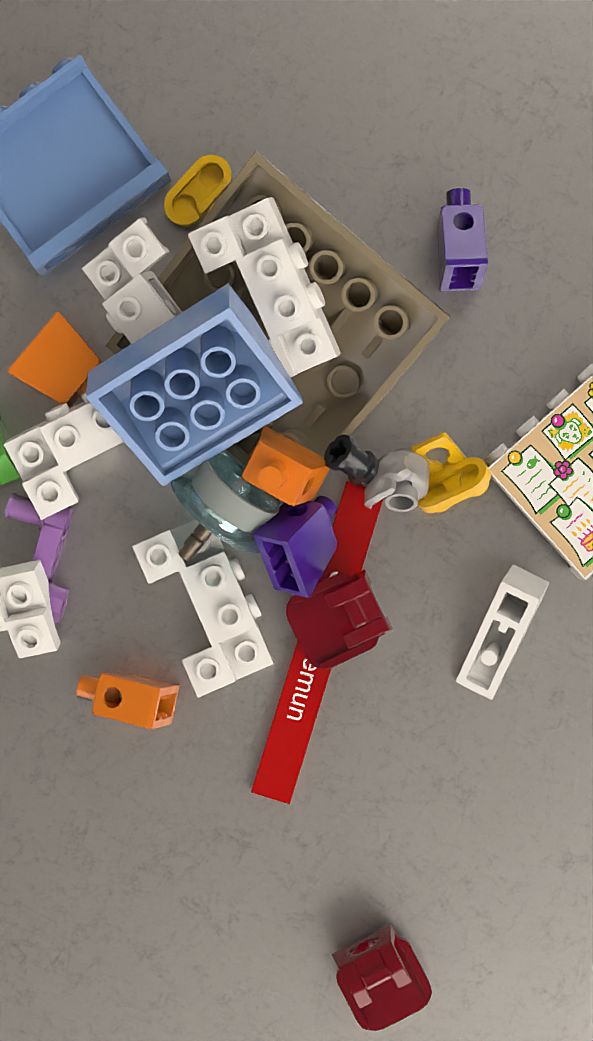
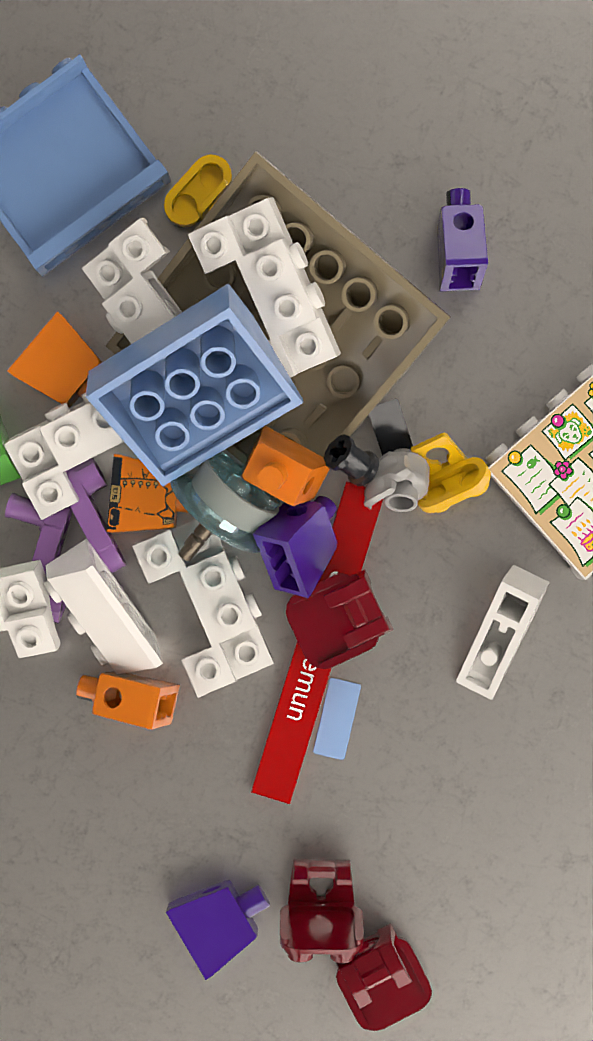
none -> white slope [44,539,163,675]
none -> medium lavender beam [66,458,126,573]
none -> orange torso [106,454,202,533]
none -> dark purple torso [166,880,271,980]
none -> dark red piece [280,859,364,963]
none -> light blue sticker [313,678,361,760]
none -> black sticker [369,398,413,456]

